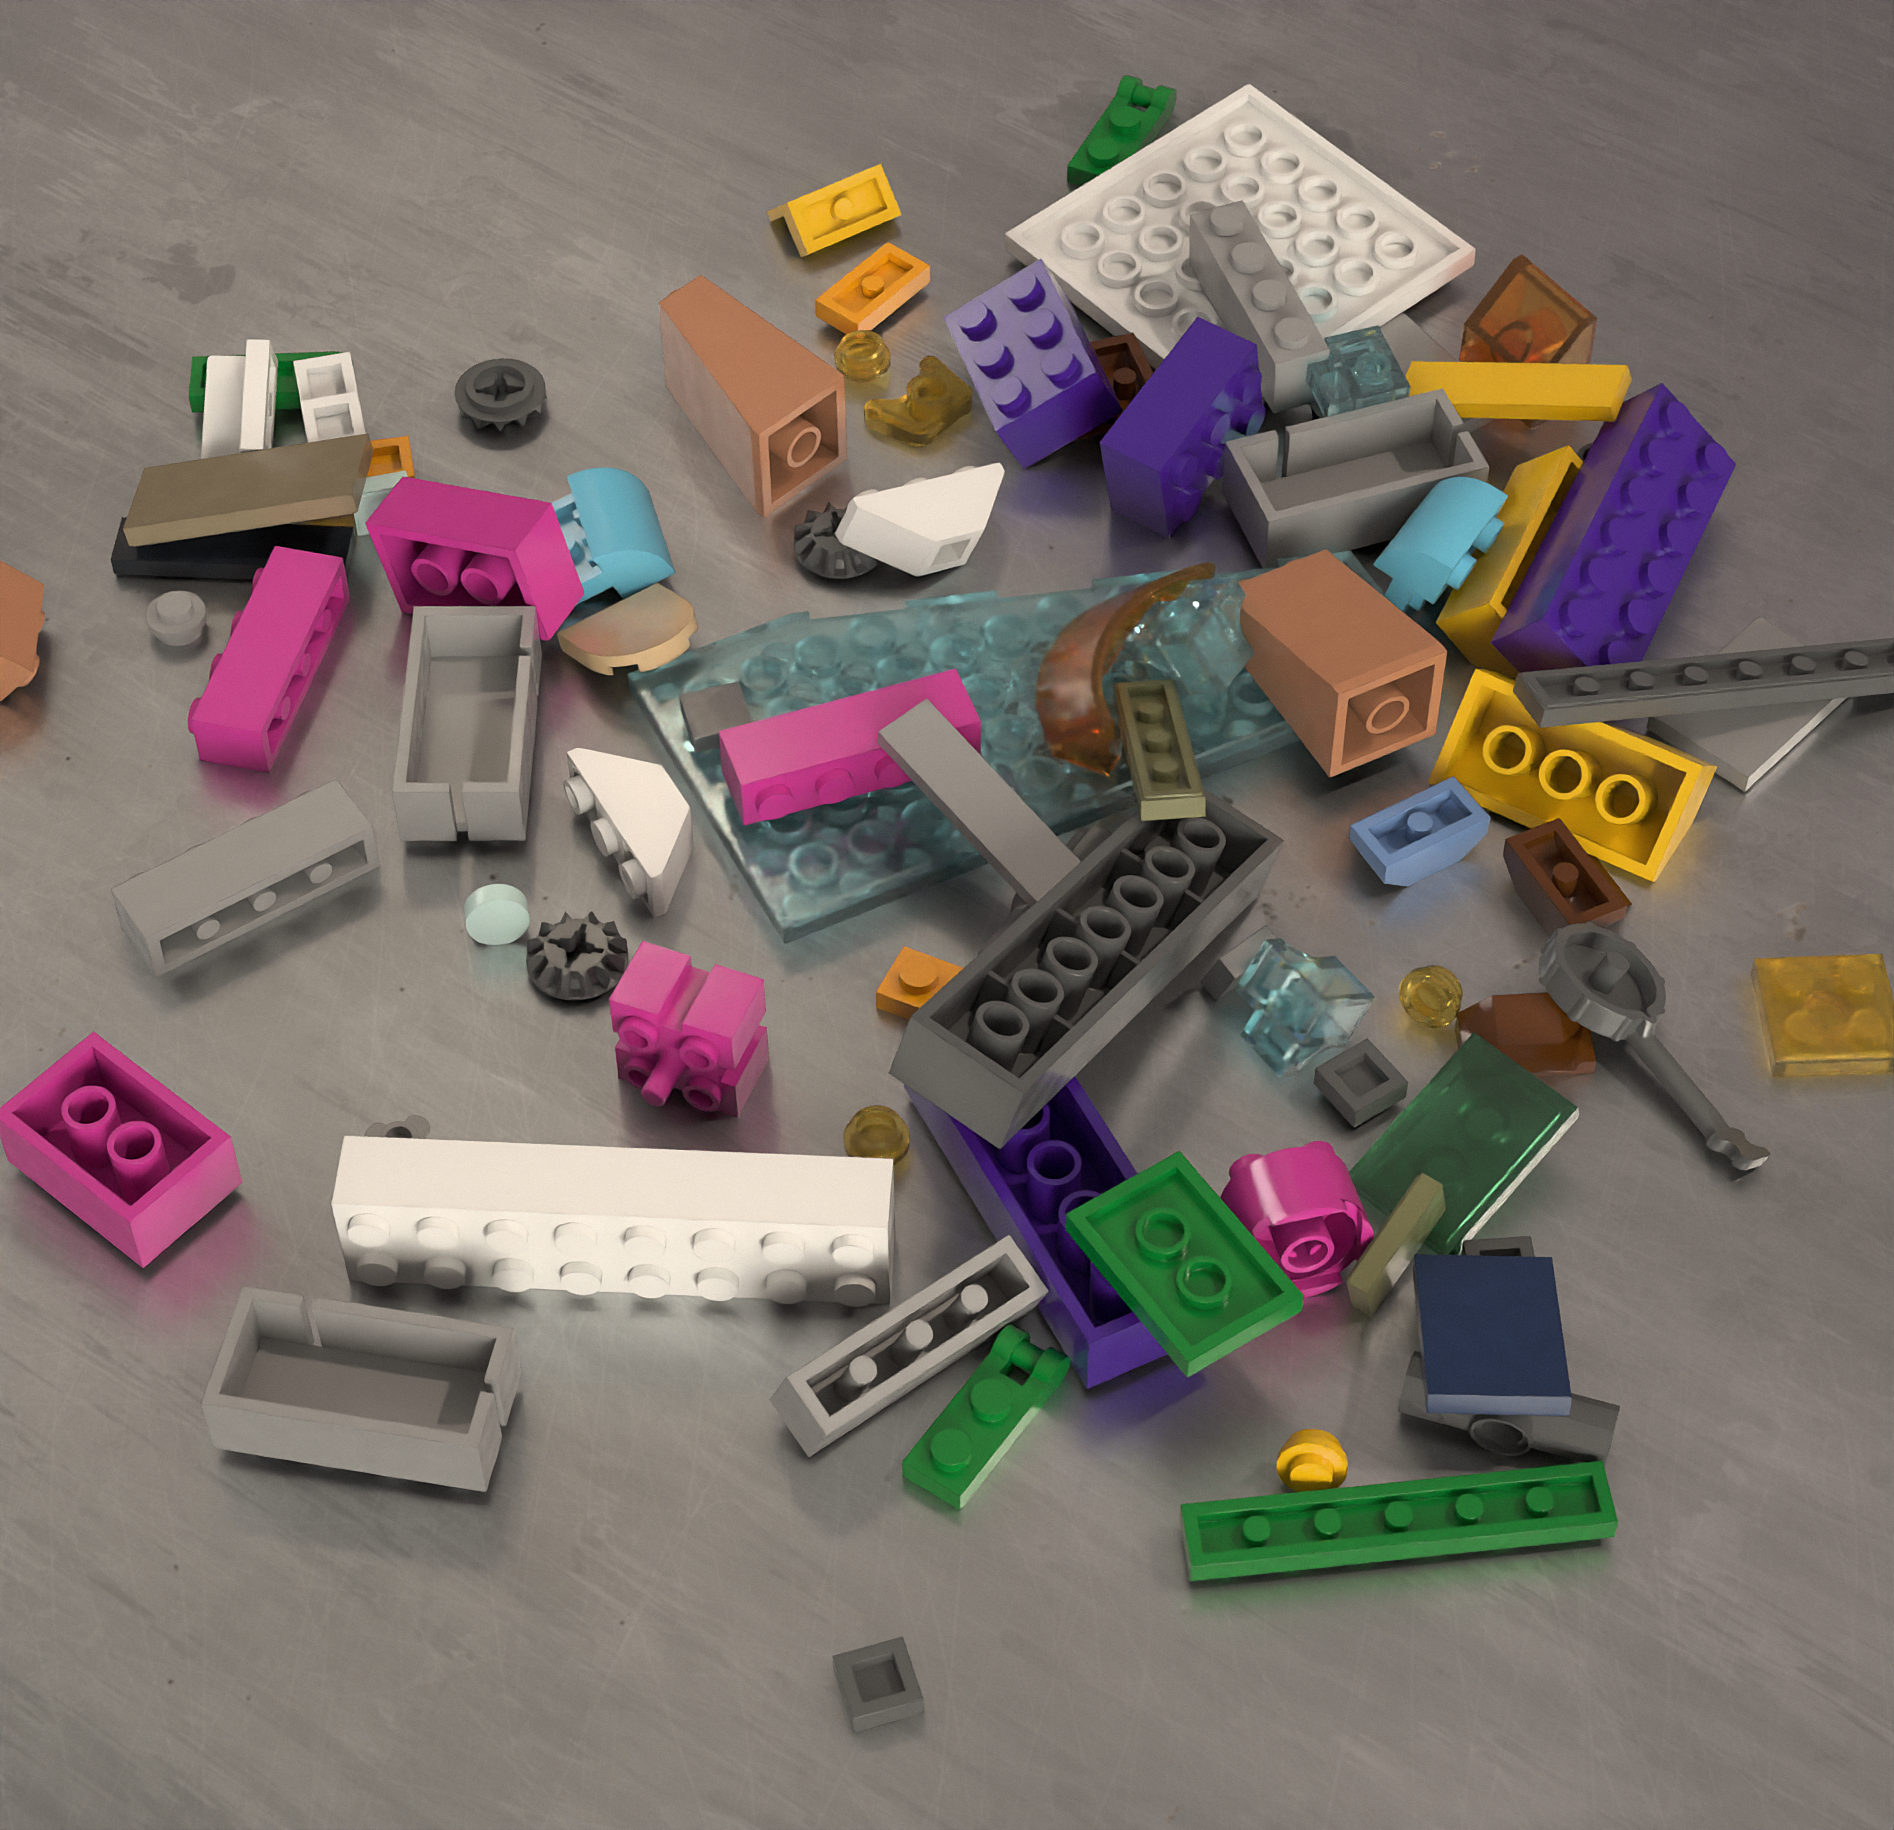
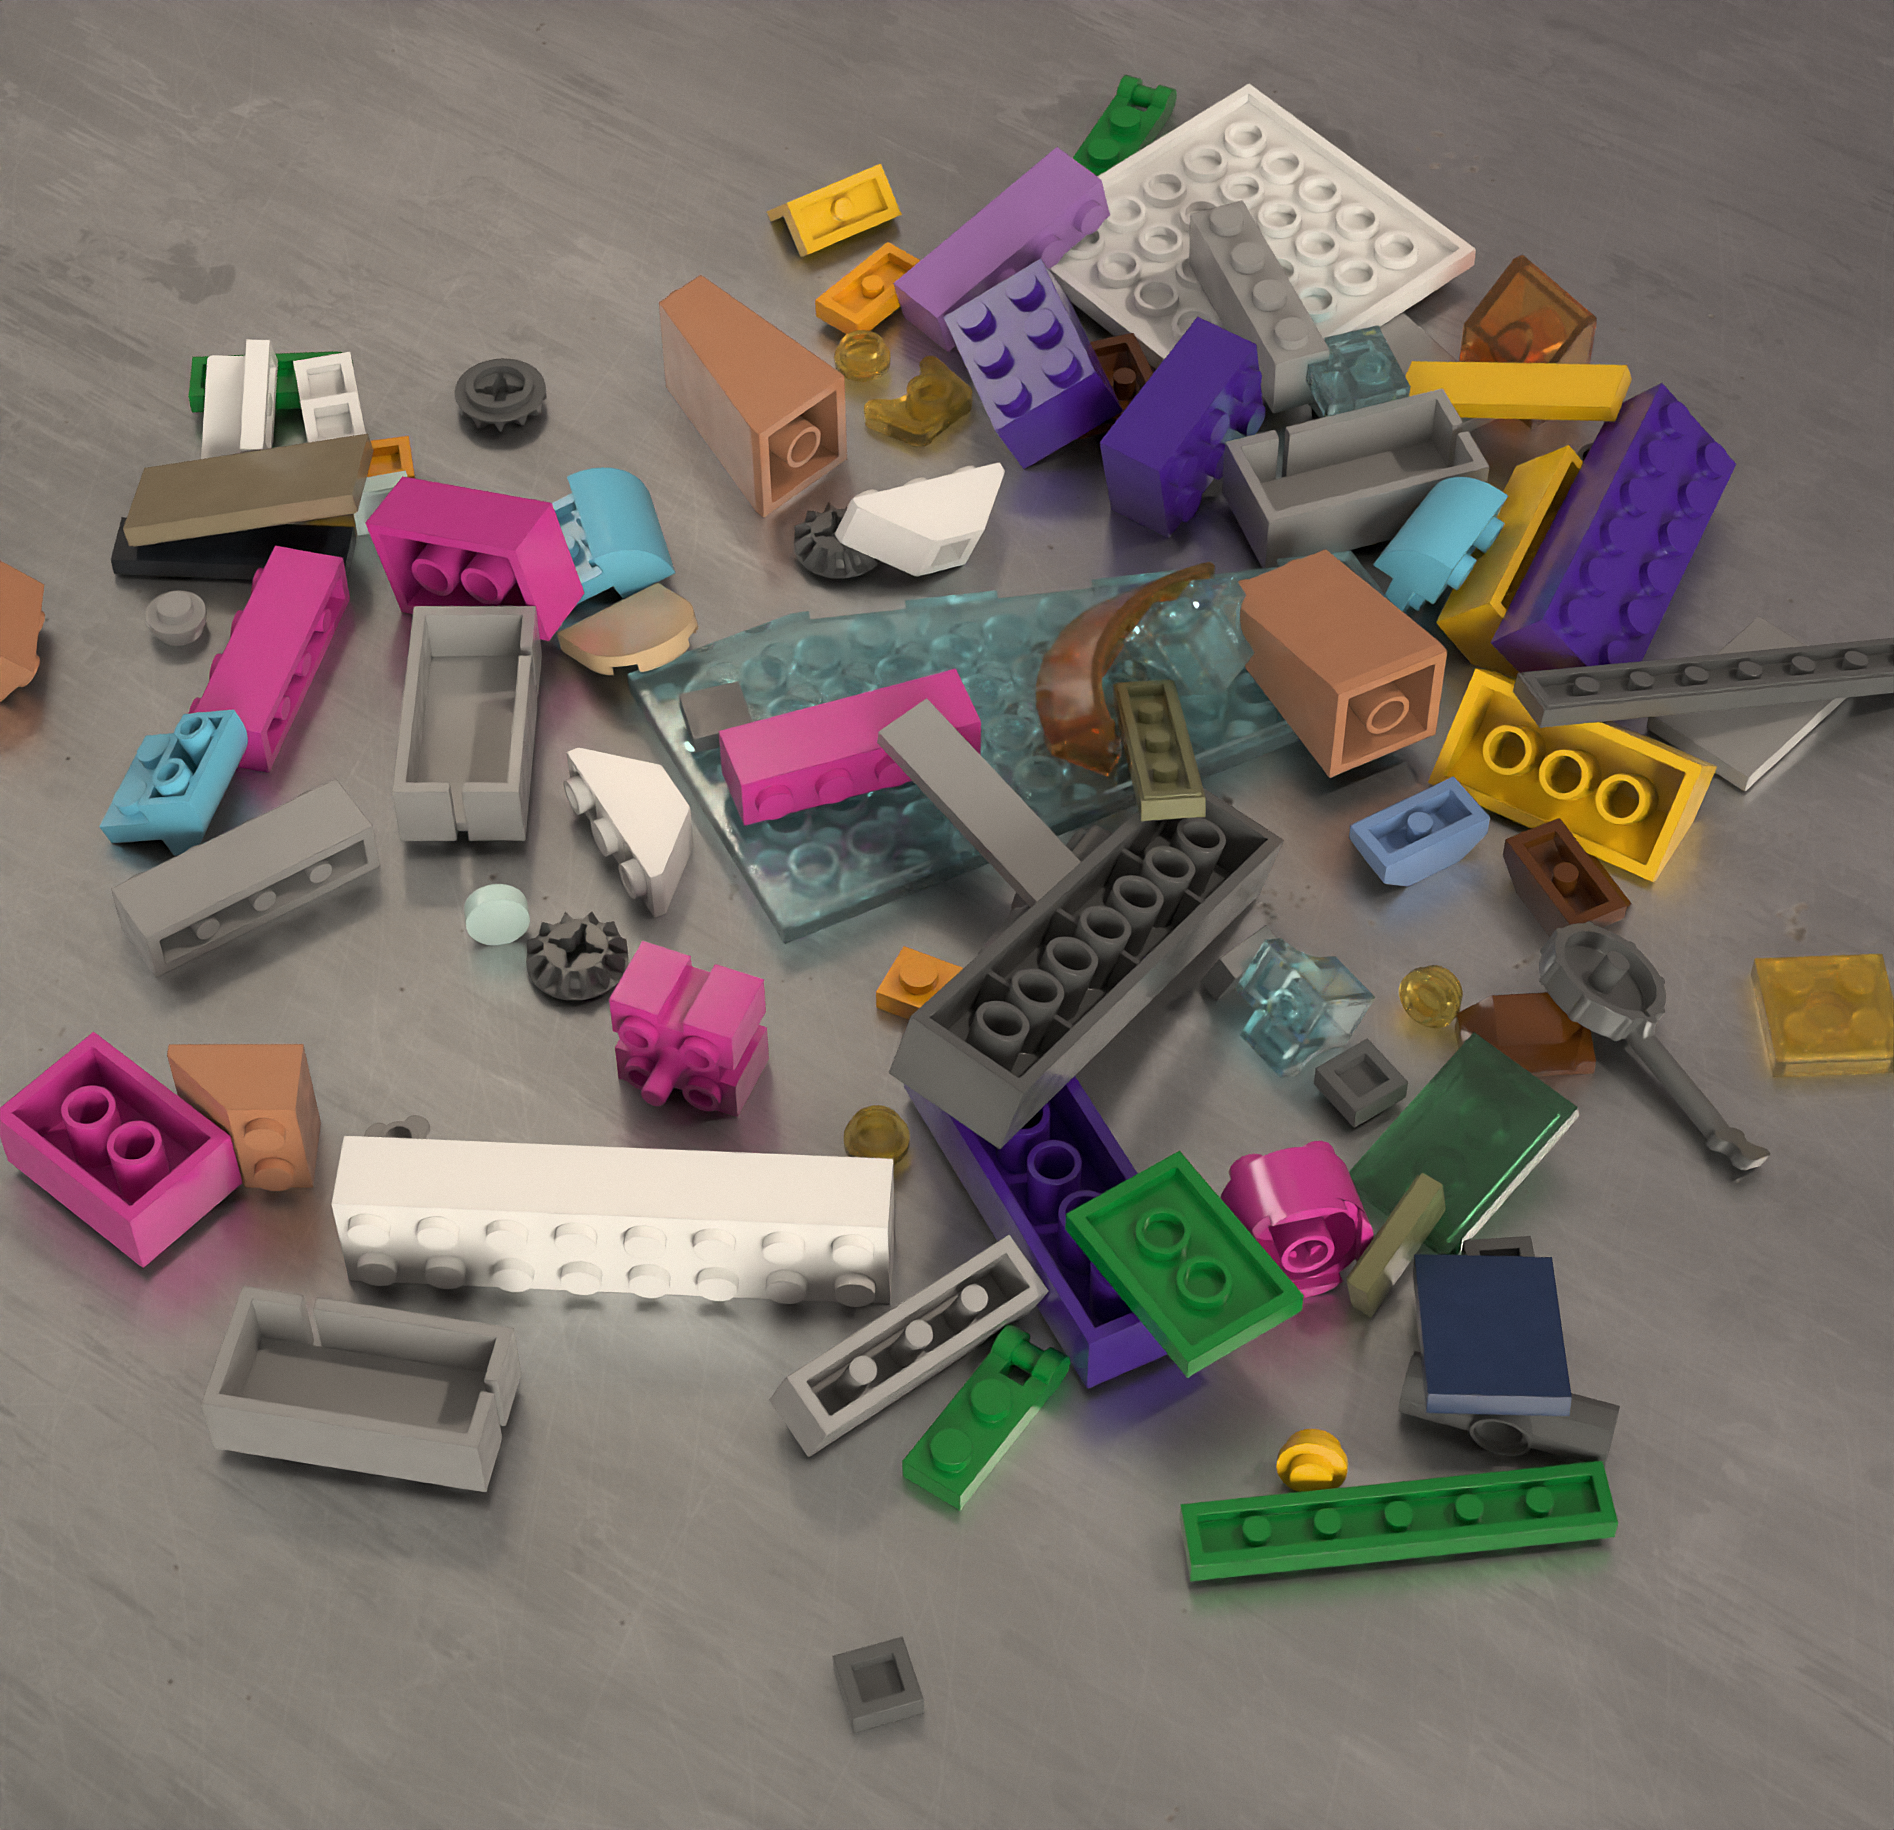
none -> medium azure brick [99,709,248,856]
none -> nougat slope [167,1044,321,1191]
none -> medium lavender brick [893,147,1110,352]

